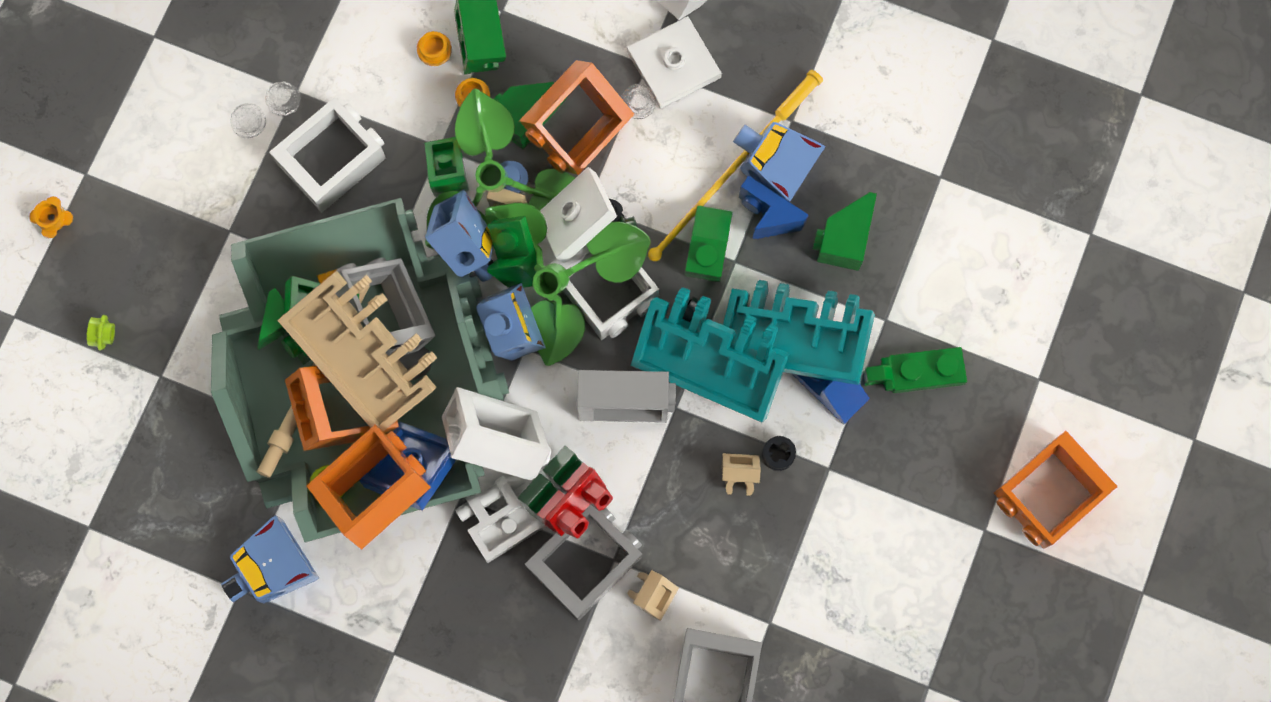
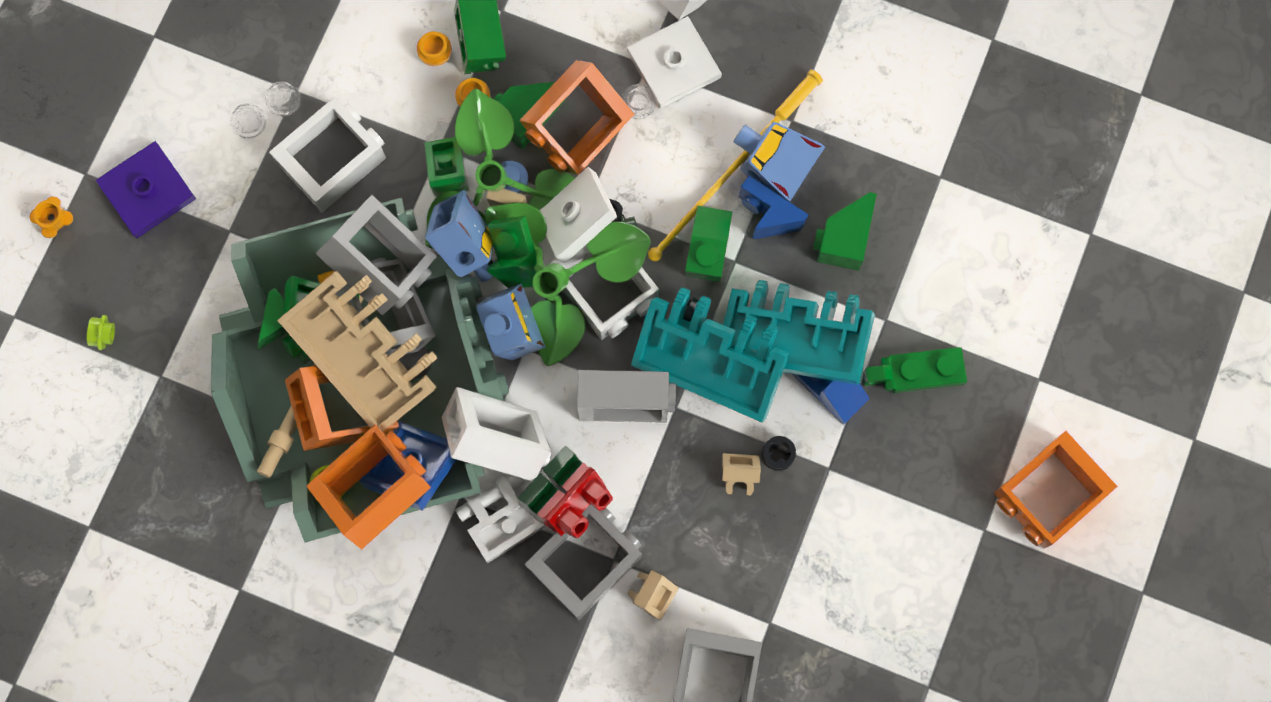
medium blue torso [221,515,319,603] -> none
none -> dark purple plate [96,141,196,239]
none -> light grey window [316,195,437,316]

